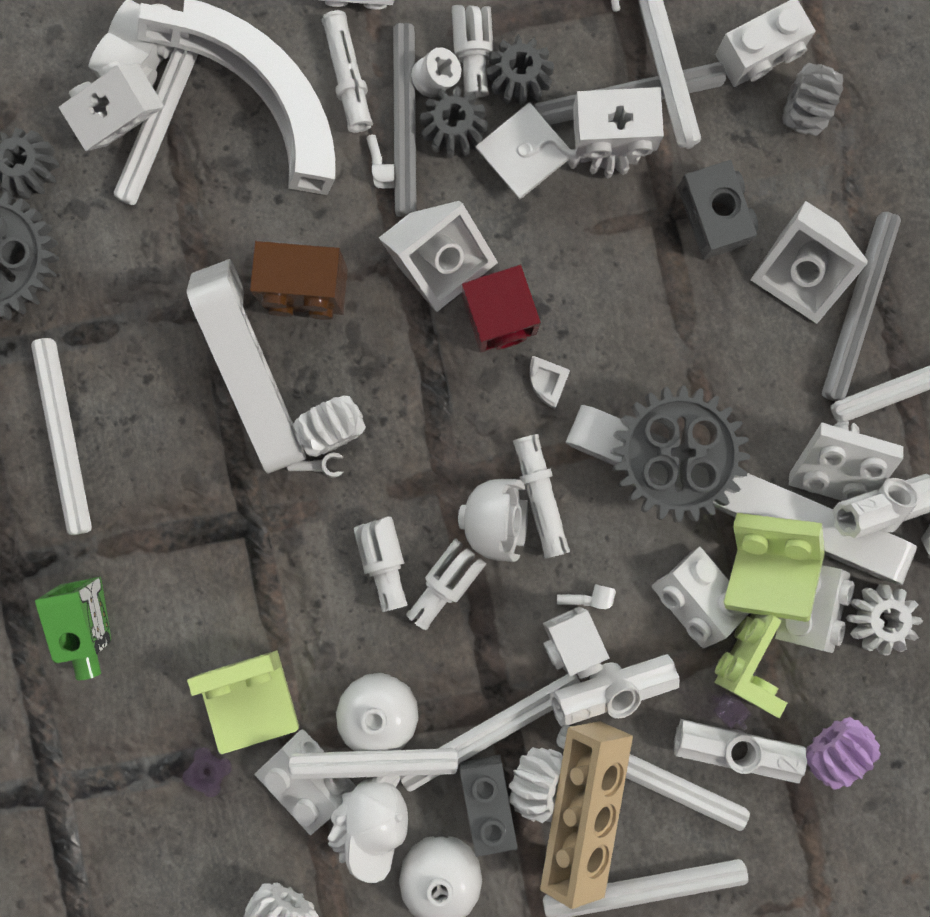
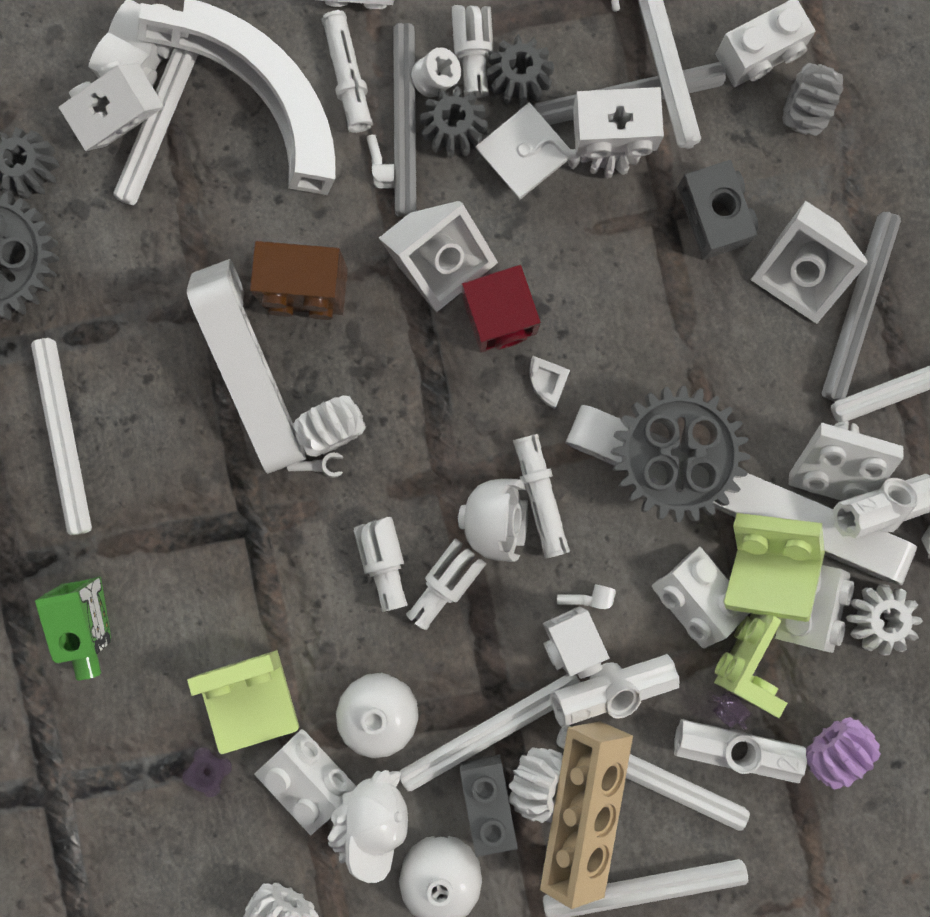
white axle [289,748,458,779] -> none

